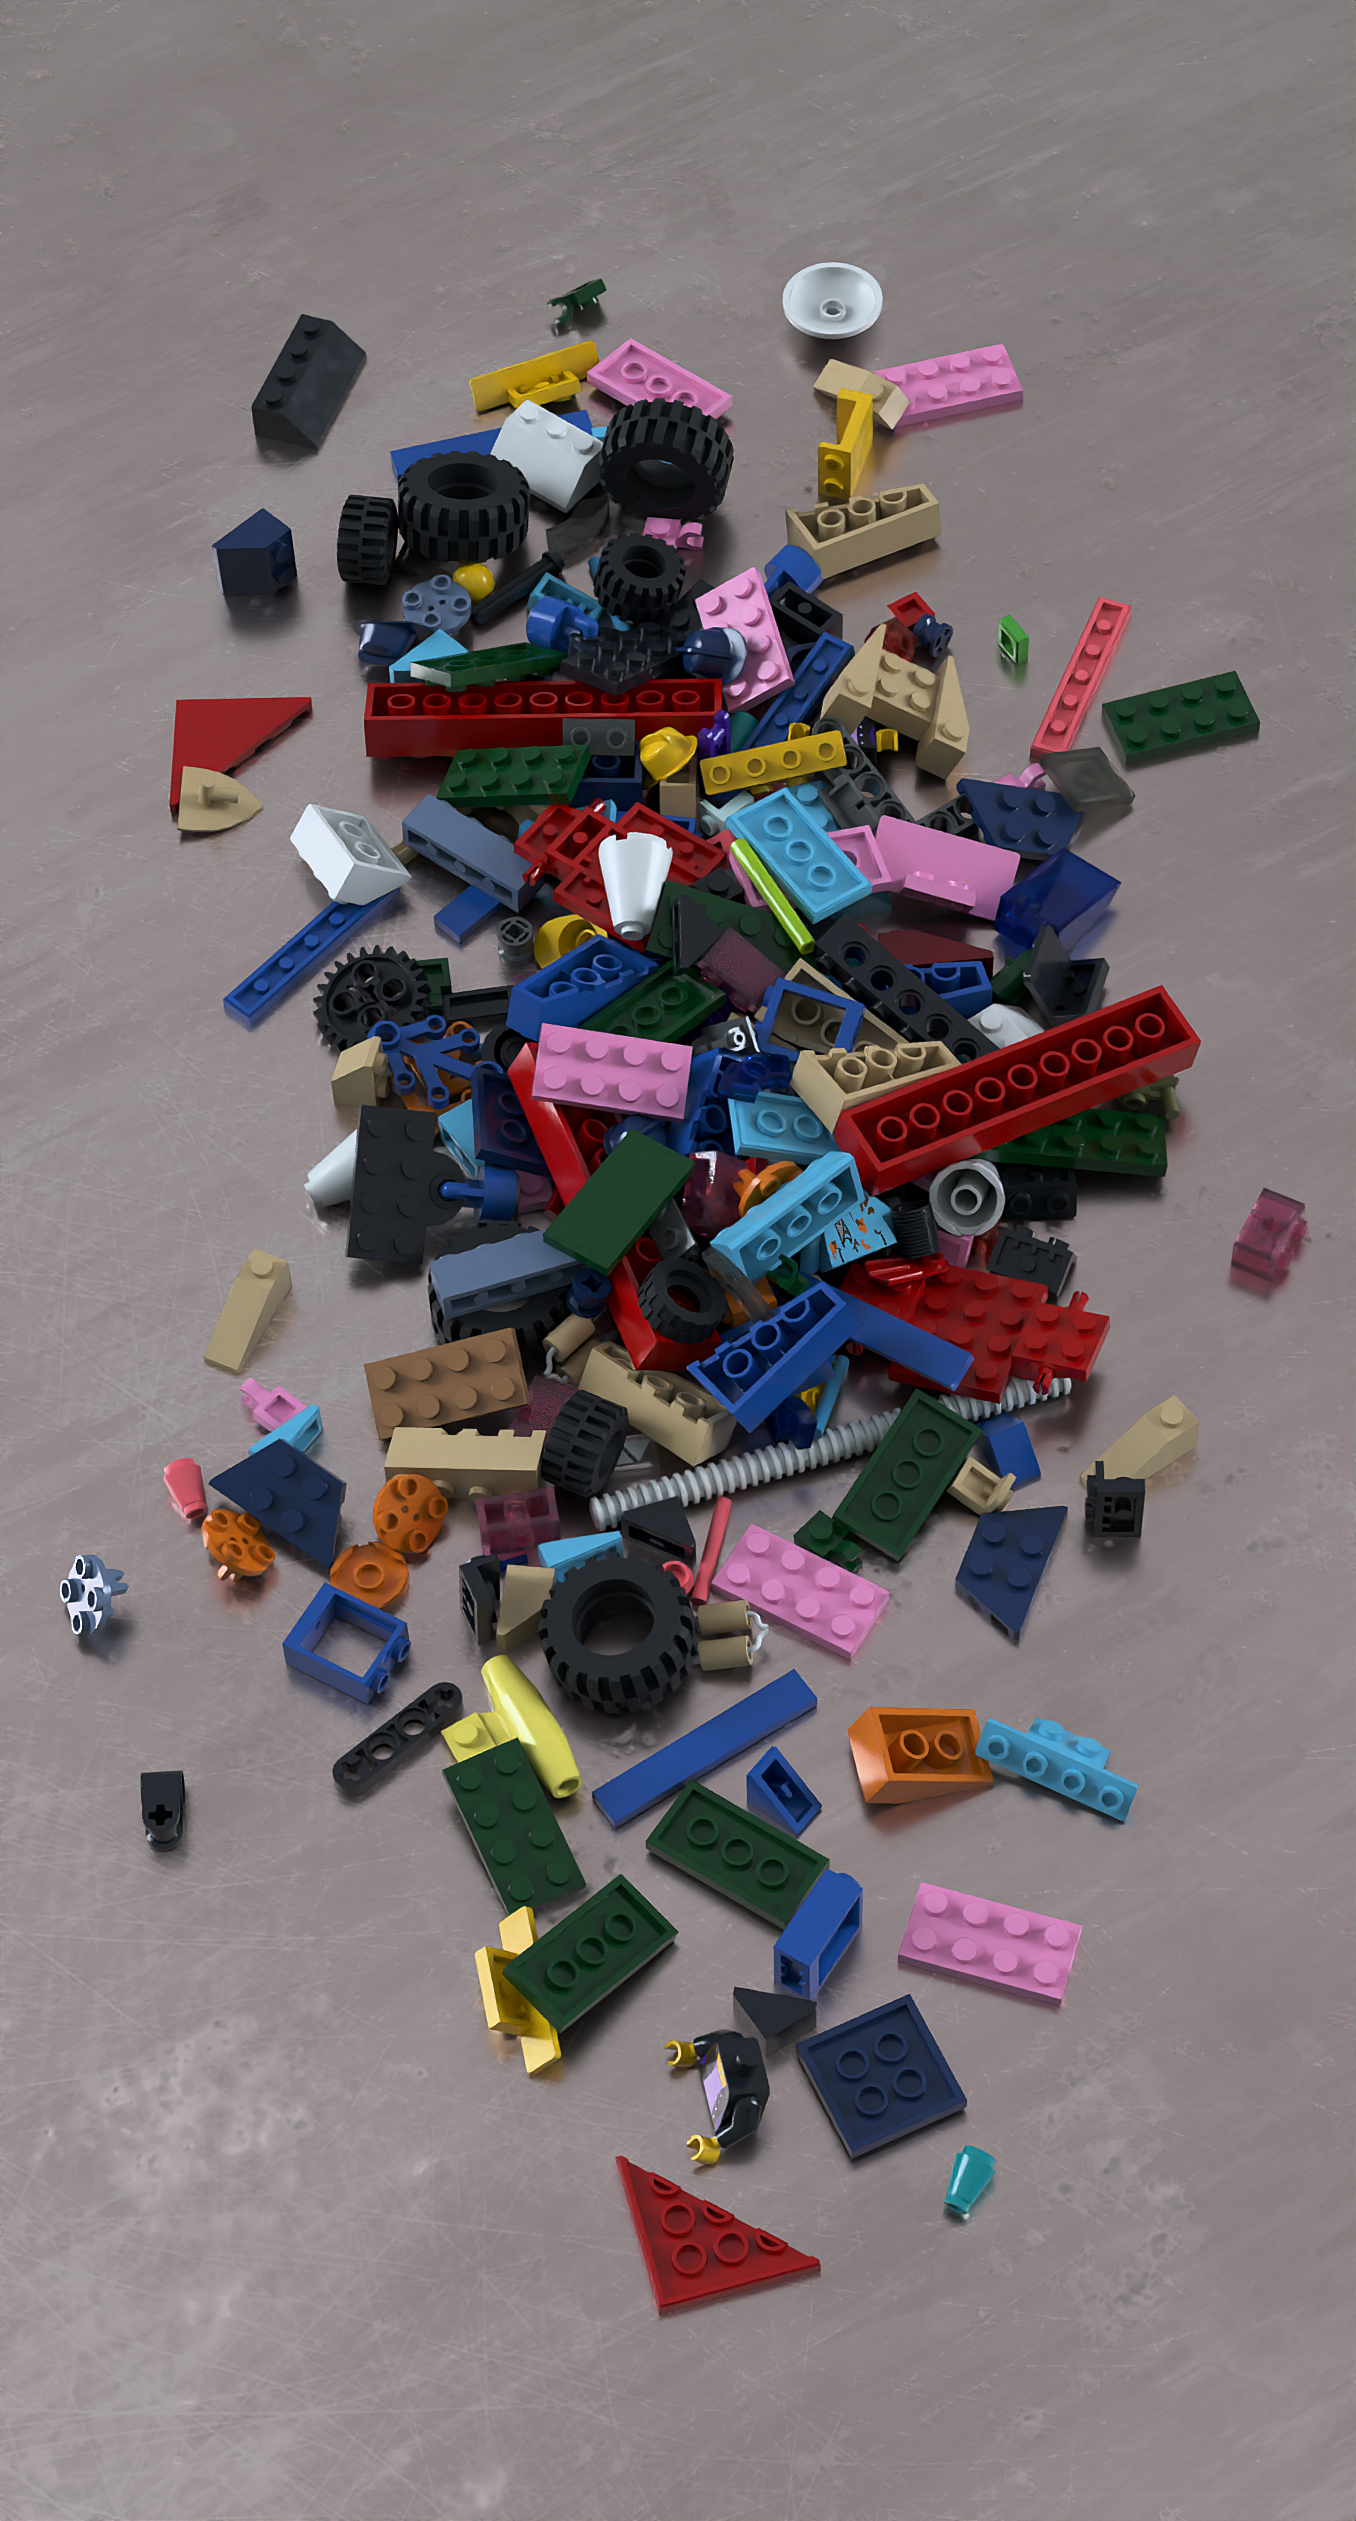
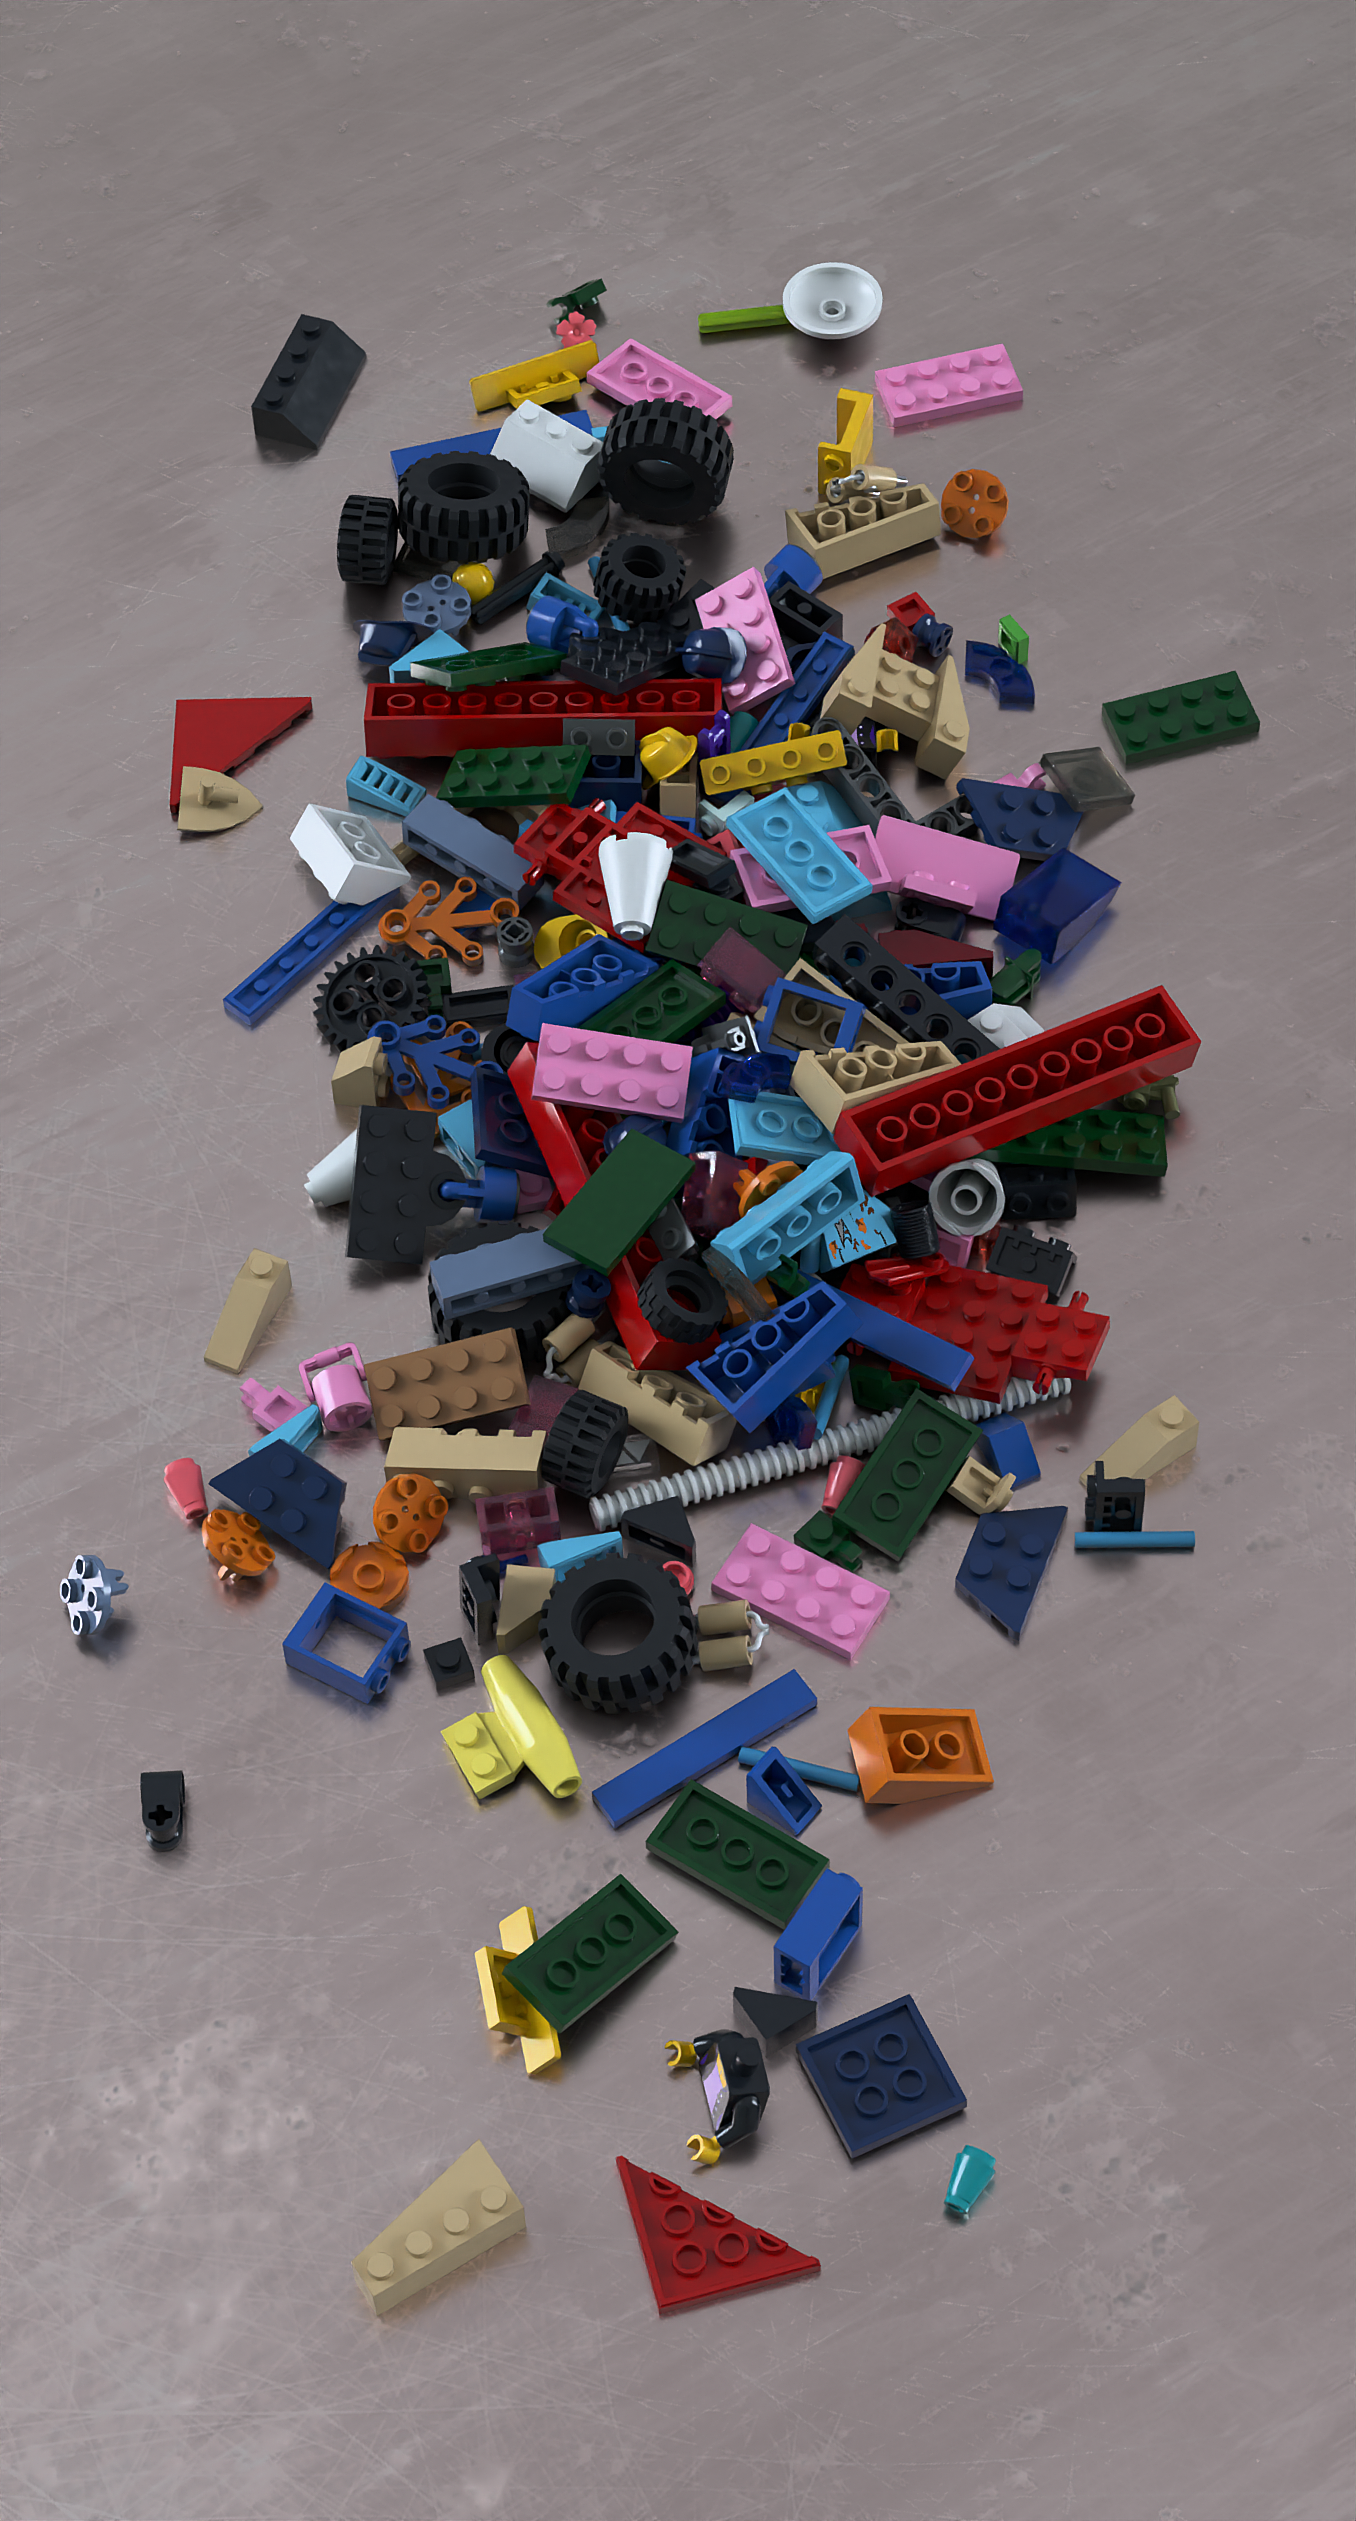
dark blue slope [212,508,297,596] -> none
black beam [332,1682,464,1797] -> none
dark green plate [442,1737,586,1916] -> none
bright pink plate [642,517,704,550] -> none
black slope [672,894,724,976] -> none
coral bar [690,1497,732,1606] -> none
lime piece [730,838,816,954] -> none
tan slope [813,359,910,430] -> none
dark grey hinge [817,774,879,838] -> none
bright pink plate [898,1882,1082,2006] -> none
medium azure bracket [975,1718,1138,1821] -> none
black bracket [1023,925,1110,1027] -> none
coral tile [1030,597,1132,765] -> none
clear pink brick [1231,1188,1309,1282] -> none
none -> bright pink piece [299,1342,373,1432]
none -> medium azure slope [346,755,427,817]
none -> tan wedge [351,2139,526,2316]
none -> orange plant [378,877,520,967]
none -> black plate [423,1637,475,1690]
none -> coral plant [556,311,597,348]
none -> black tile [669,839,737,889]
none -> lime axle [698,304,791,334]
none -> dark azure bar [738,1746,860,1792]
none -> coral cone [821,1455,865,1516]
none -> tan piece [826,464,908,505]
none -> dark green plate [849,1364,921,1411]
none -> black piece [894,898,967,942]
none -> orange plate [941,469,1009,539]
none -> clear blue tile [965,640,1035,704]
none -> dark azure bar [1074,1531,1195,1548]

